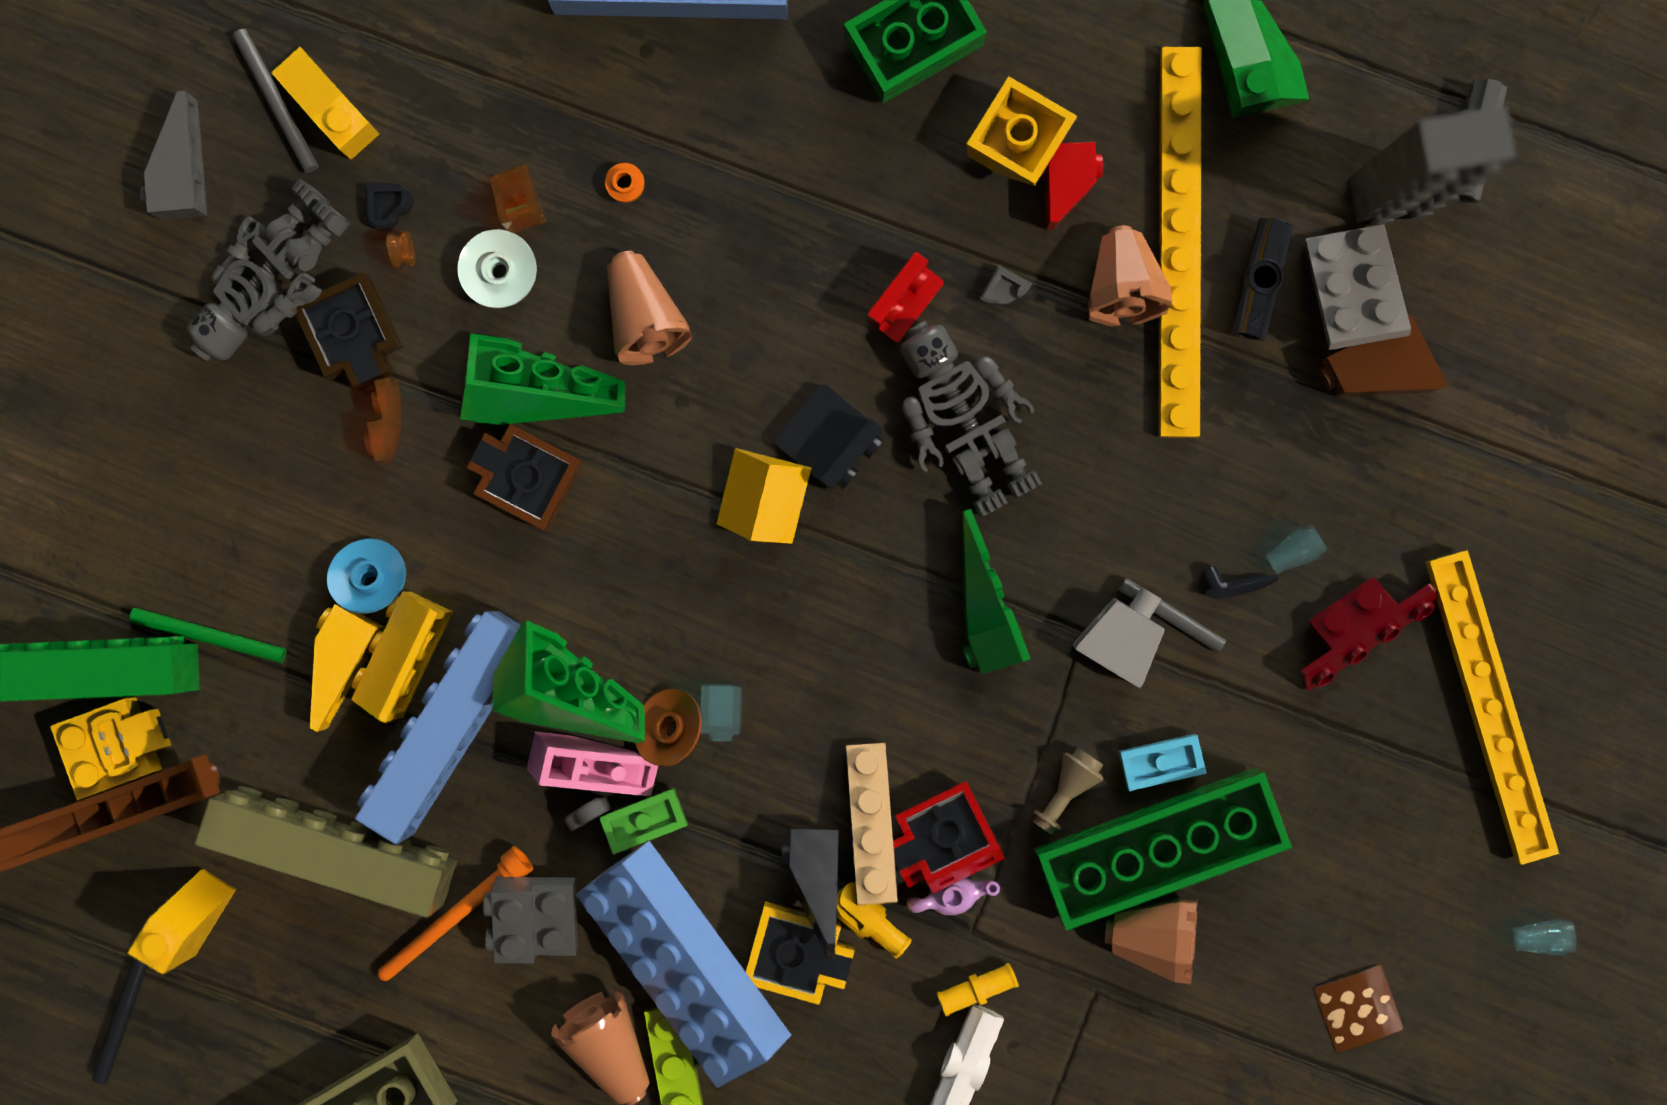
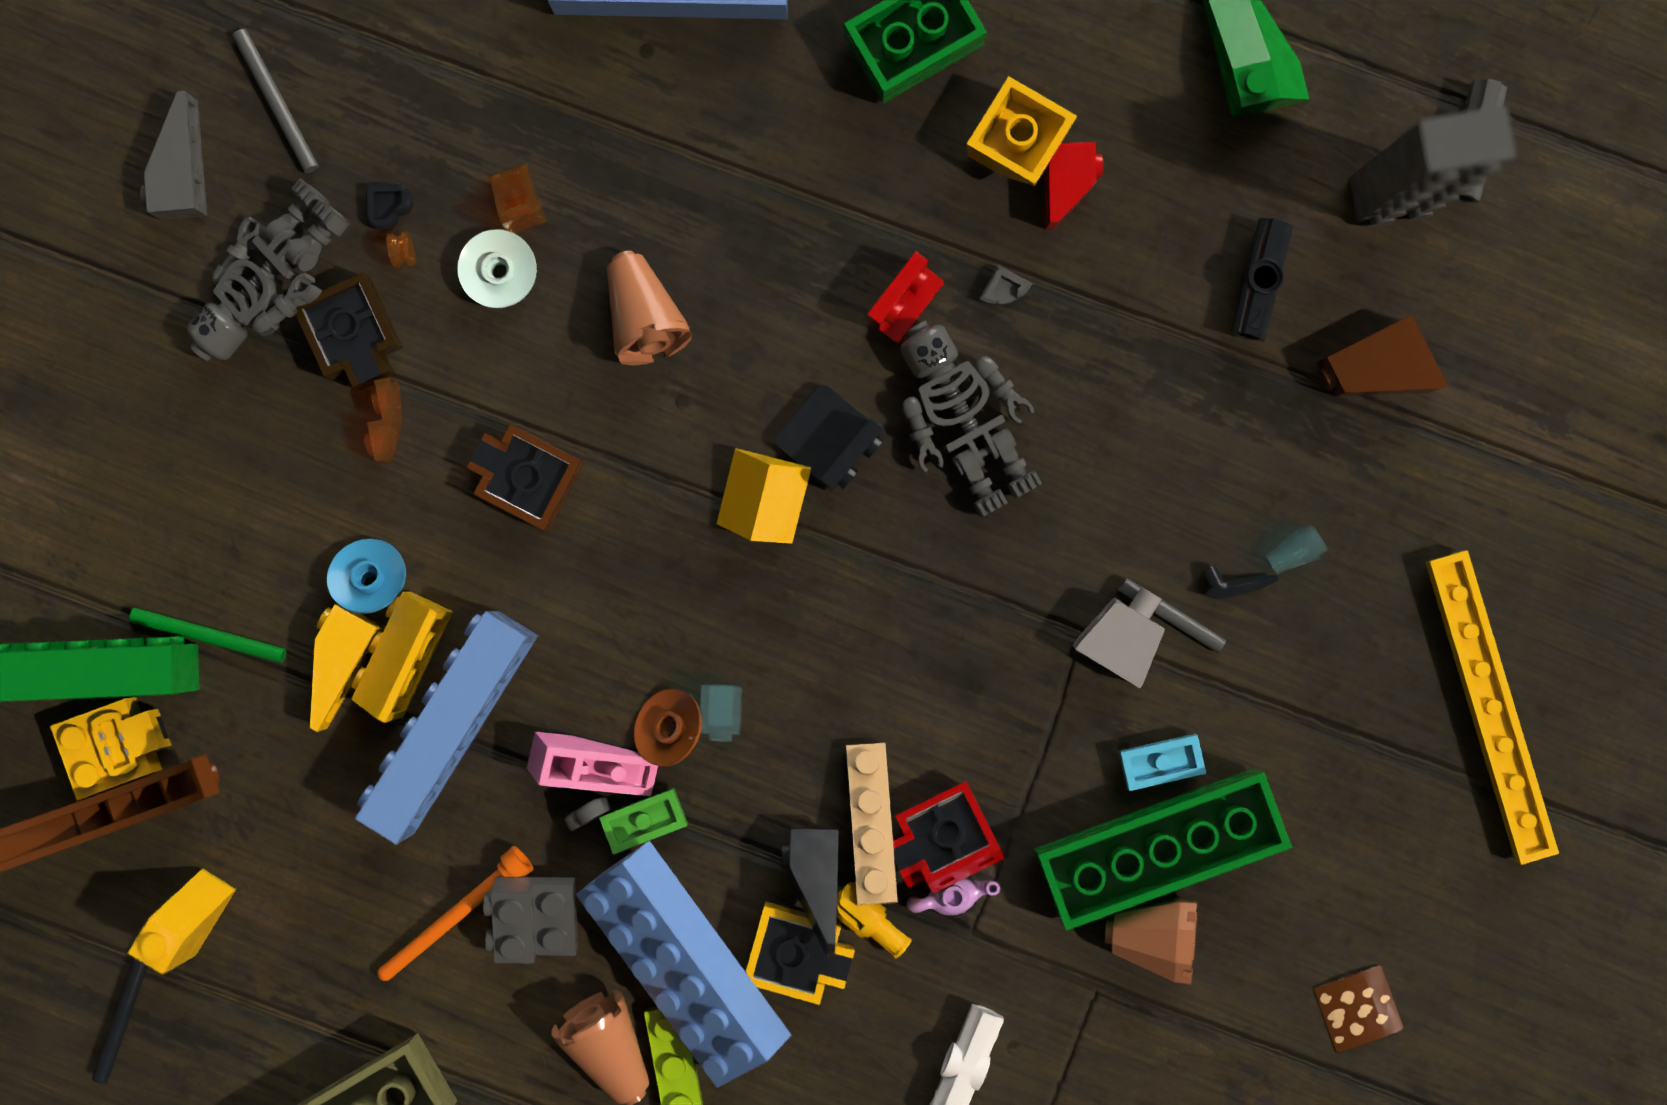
olive brick [195,786,458,918] -> none
yellow slope [271,47,379,160] -> none
green wedge [460,333,625,425] -> none
green wedge [492,621,645,744] -> none
orange plate [605,163,645,203] -> none
yellow pin [936,963,1019,1017] -> none
green wedge [961,509,1030,674] -> none
dark tan piece [1033,747,1103,835] -> none
nougat cone [1087,225,1172,326] -> none
yellow plate [1158,47,1201,438] -> none
dark red bracket [1300,577,1437,691] -> none
light grey plate [1304,224,1411,350] -> none
clear light blue cone [1513,917,1577,957] -> none

